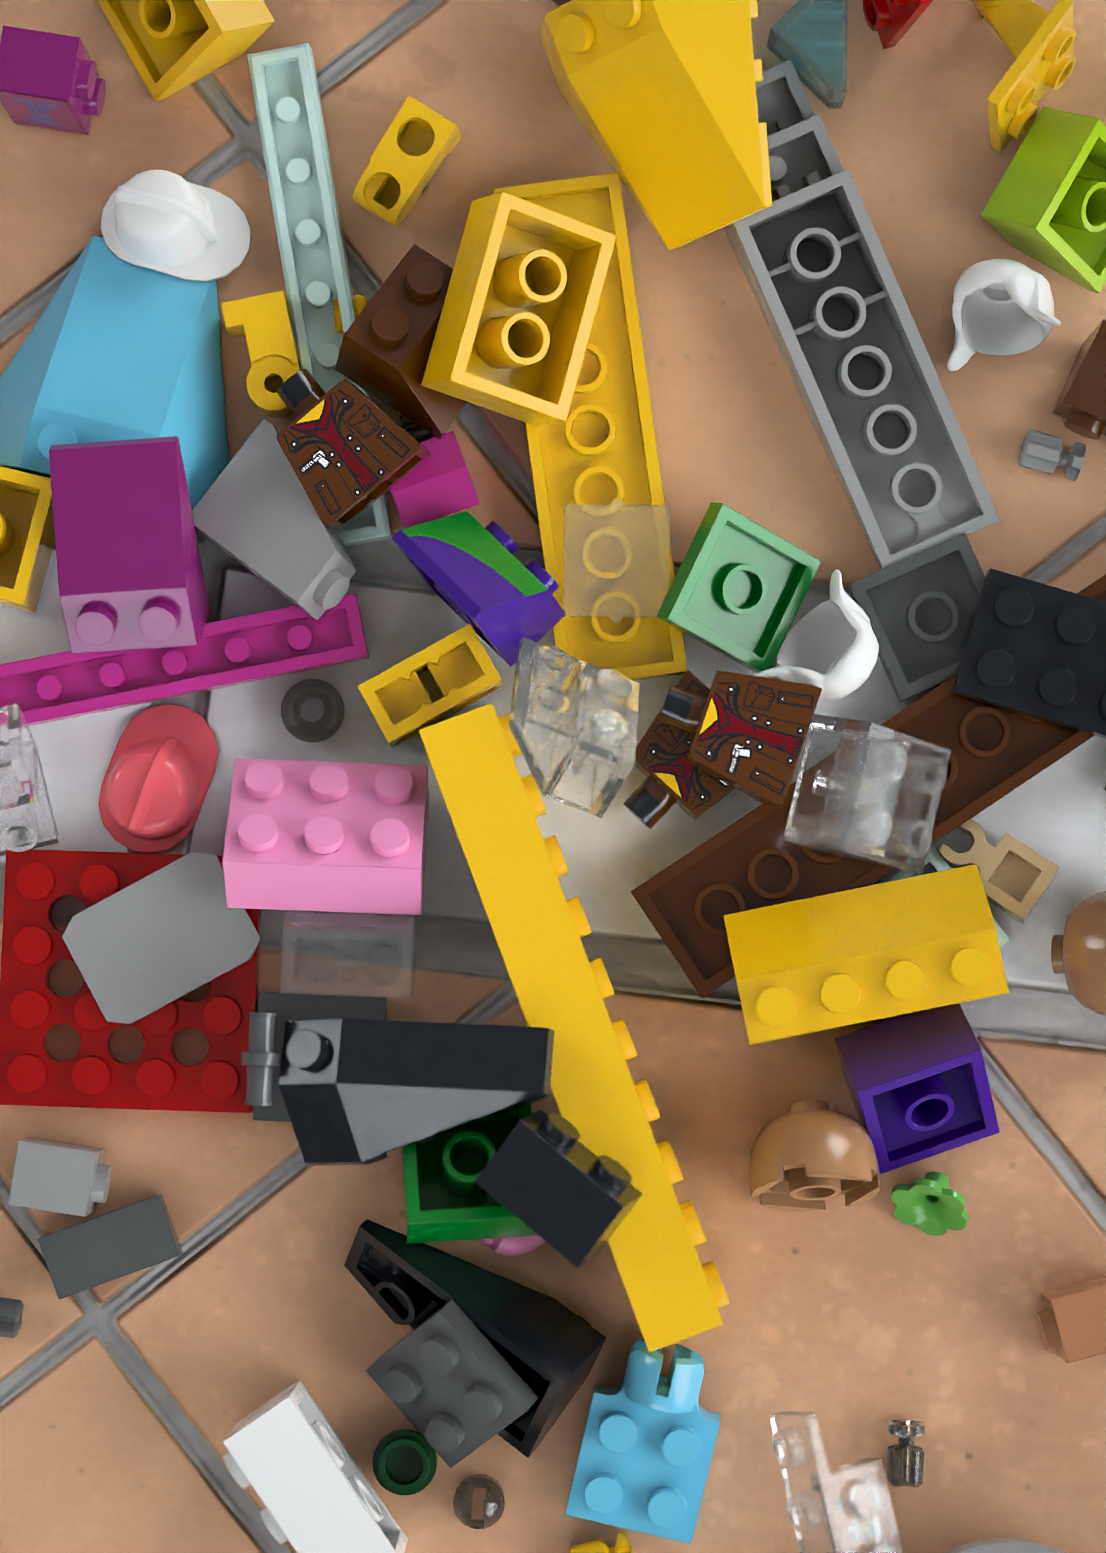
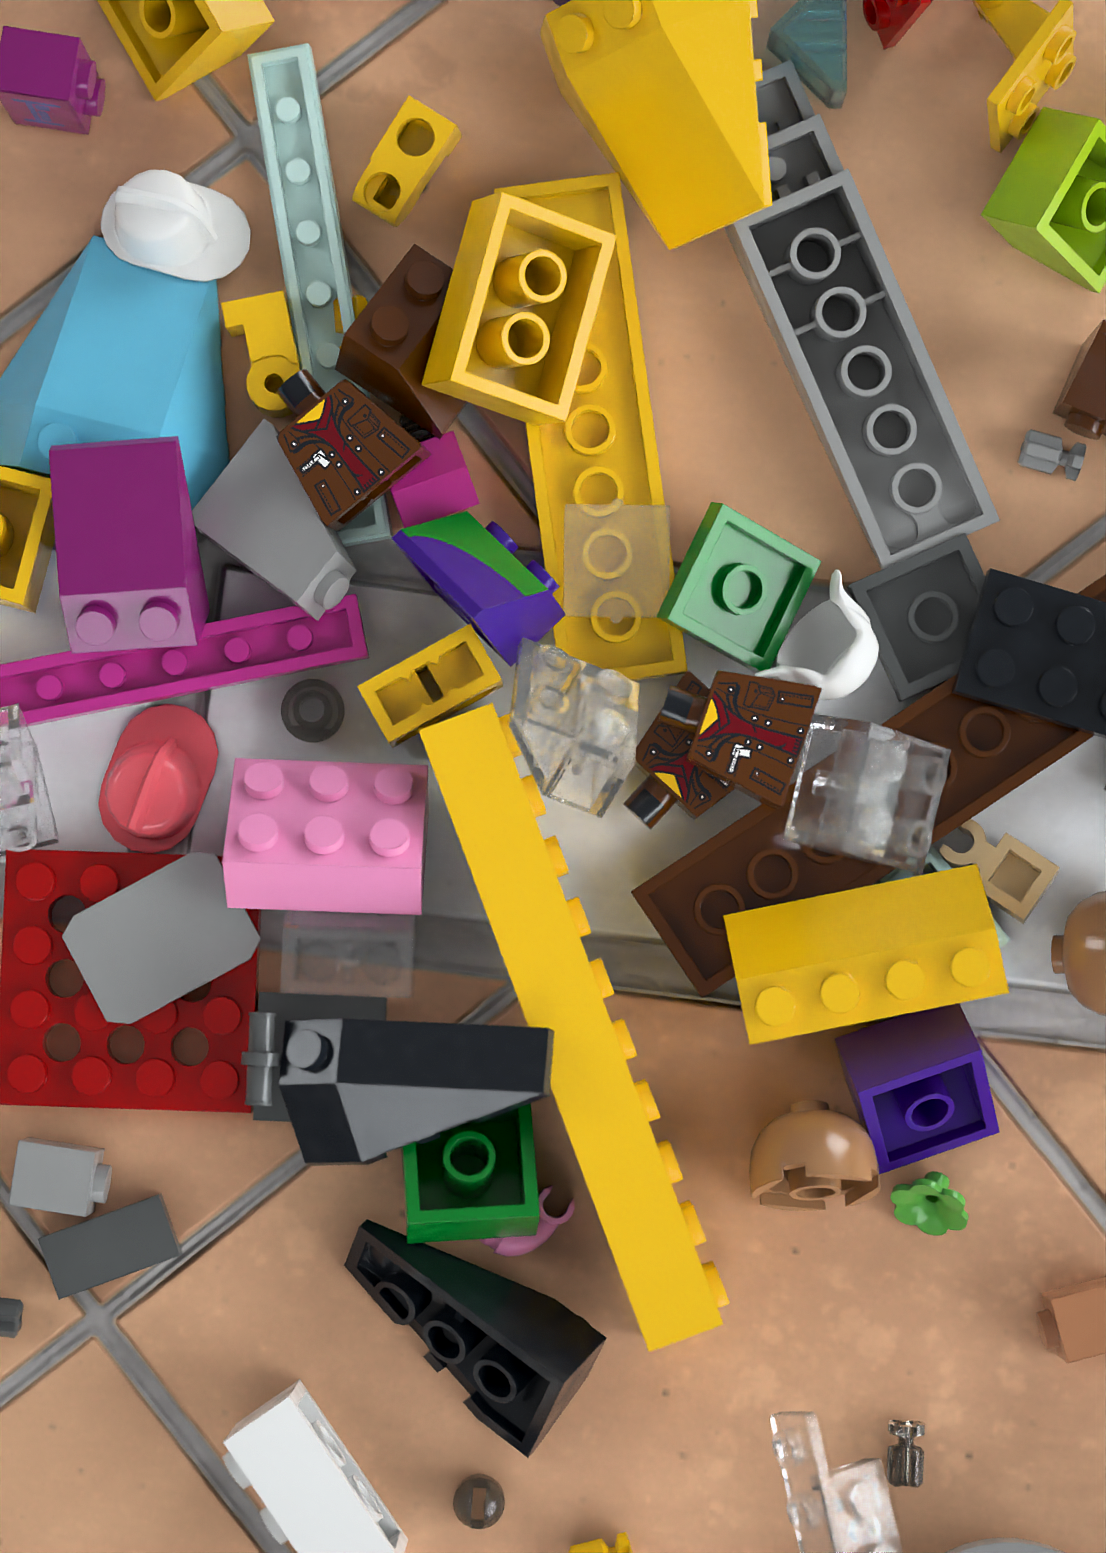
dark grey plate [366,1299,538,1468] -> none
dark green plate [372,1429,437,1495] -> none
black brick [475,1110,642,1268] -> none
medium azure plate [565,1340,721,1544] -> none
white hair [947,258,1061,371] -> none

